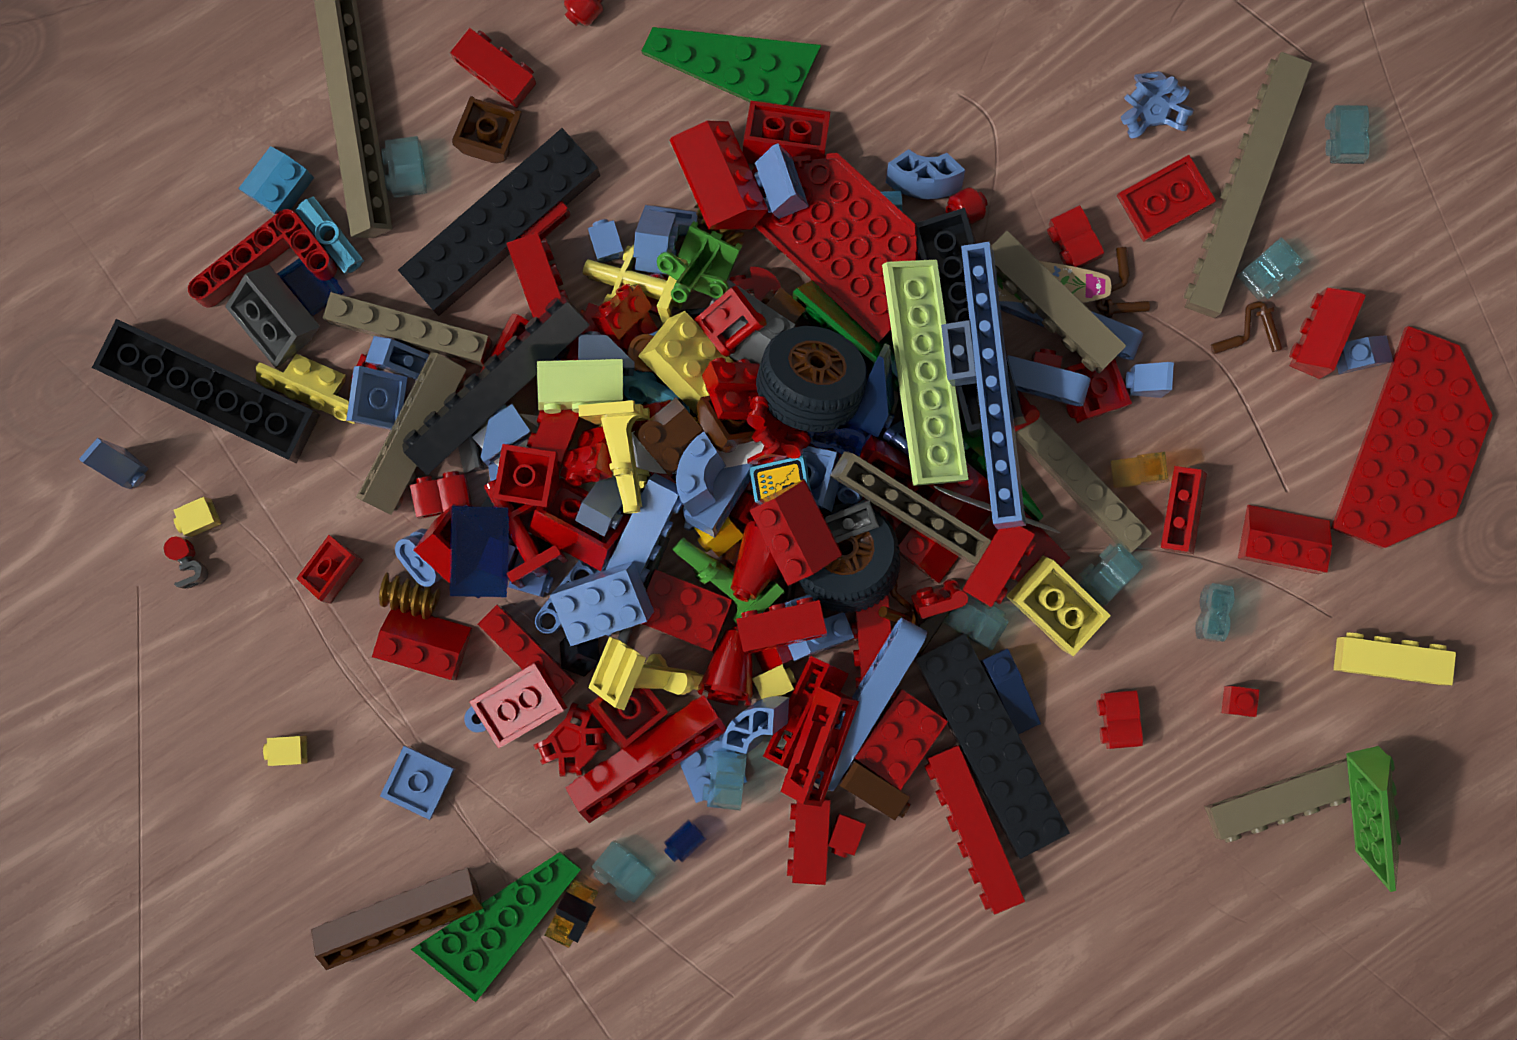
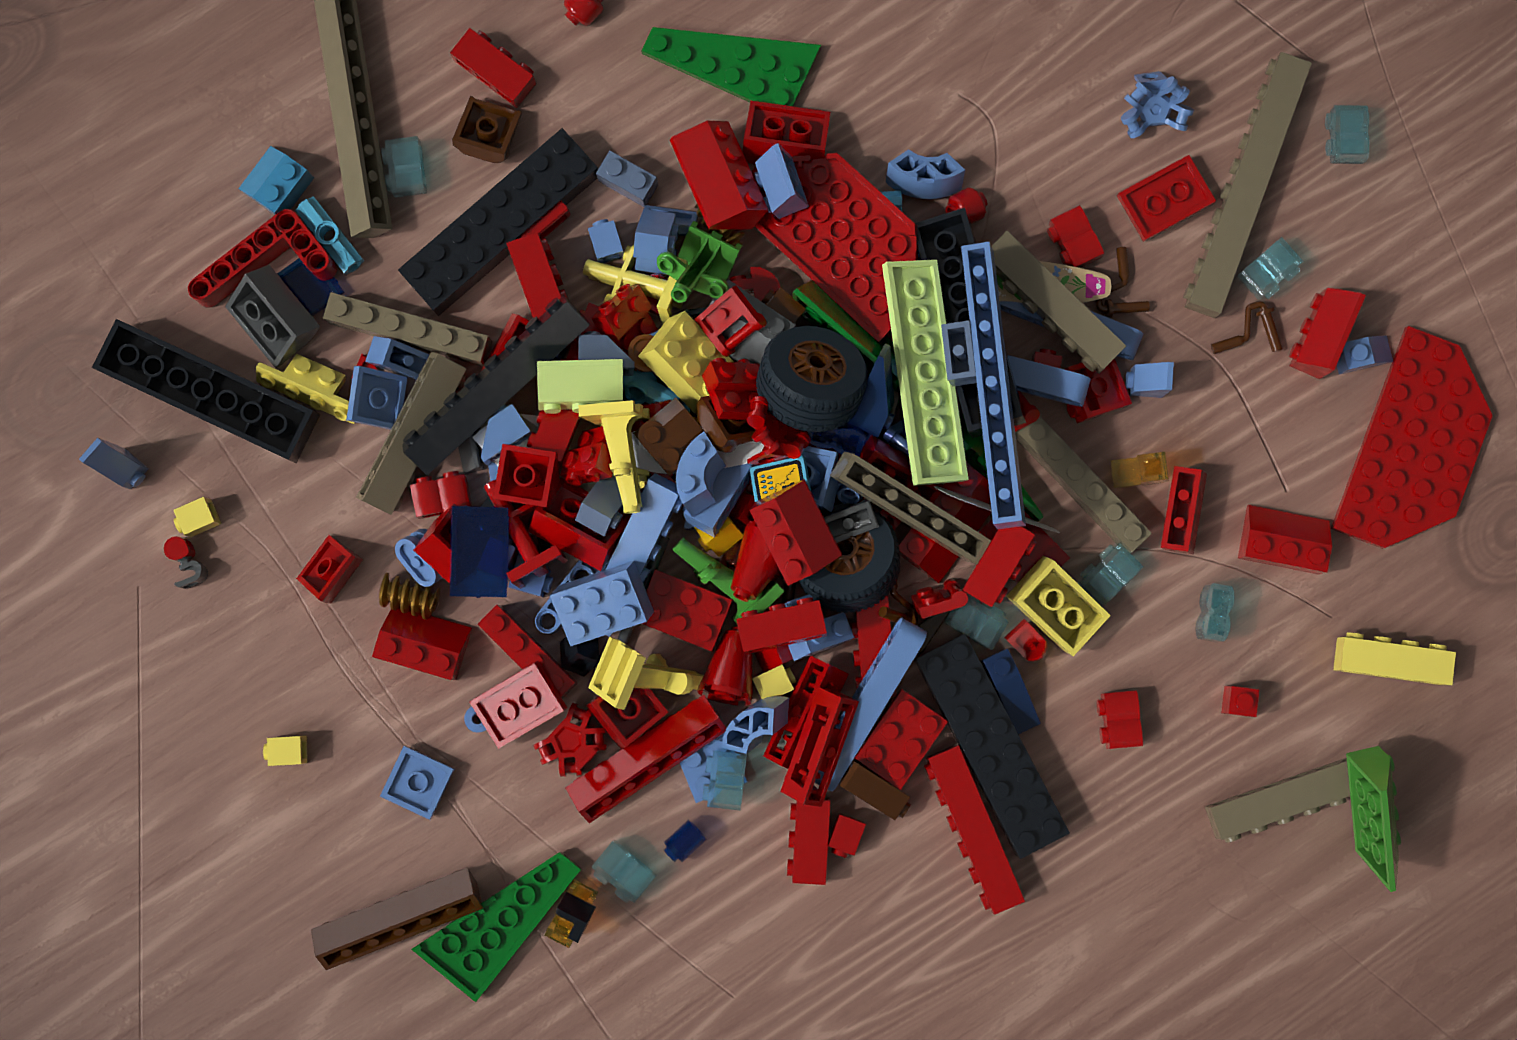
none -> sand blue brick [596,150,658,207]
none -> red plate [1004,619,1047,661]

